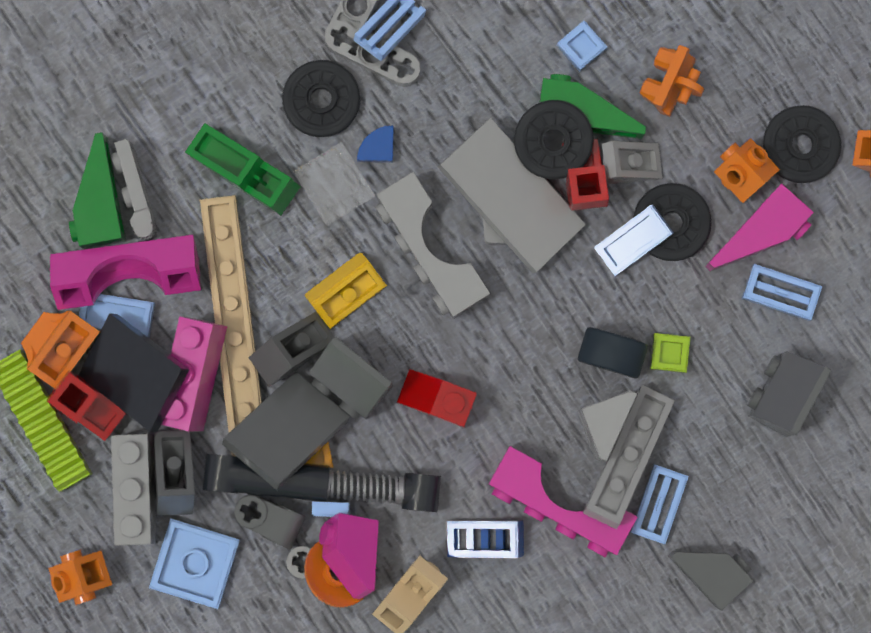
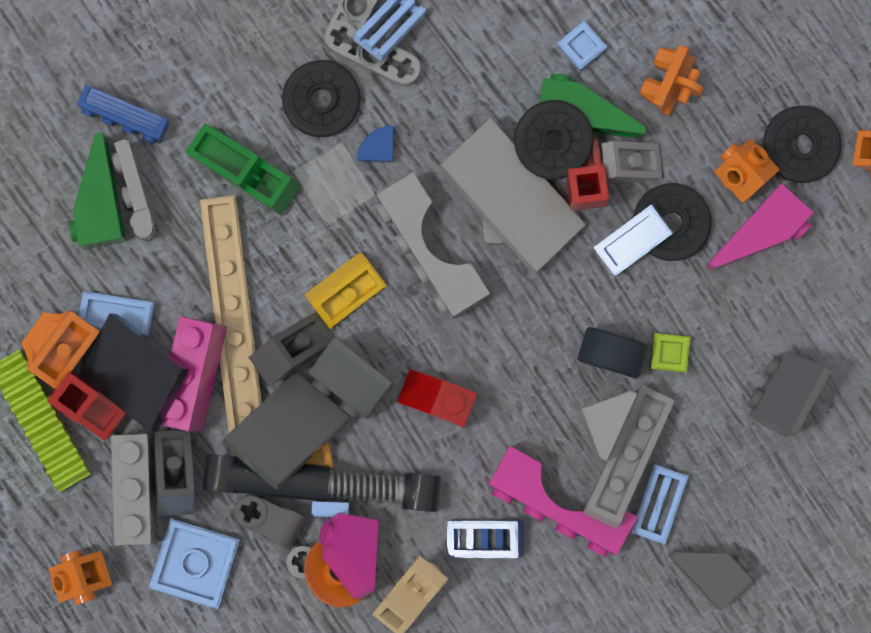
dark pink arch [50,235,201,310] -> none
light blue tile [741,264,822,321] -> none
none -> blue piece [77,85,170,144]

